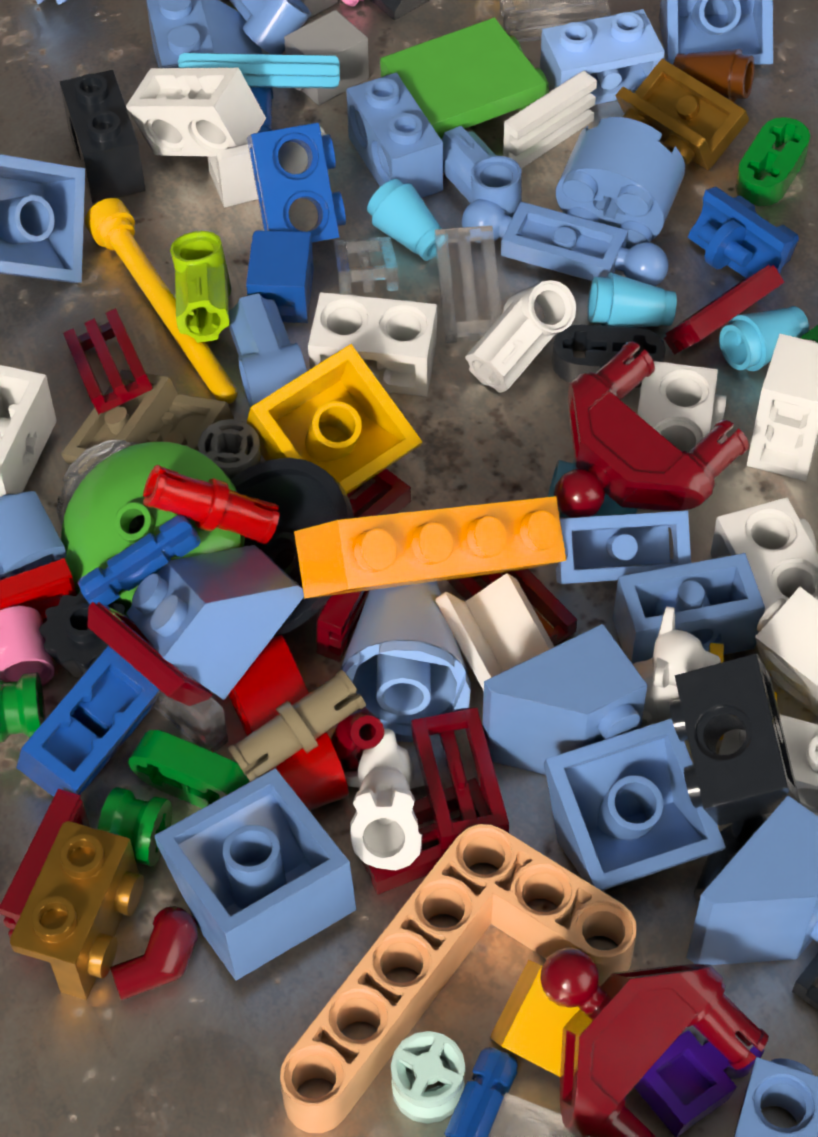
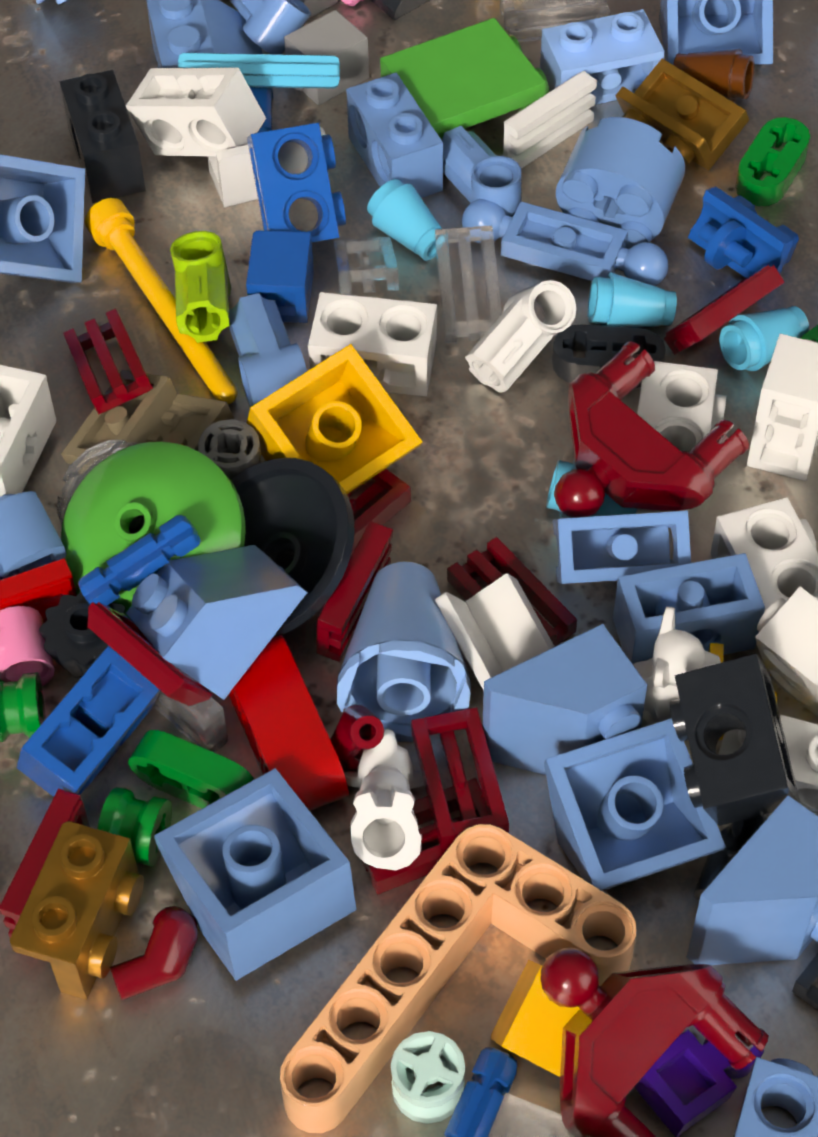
red pin [143,465,279,544] -> none
dark tan pin [227,669,366,782] -> none
light orange brick [294,496,566,599] -> none

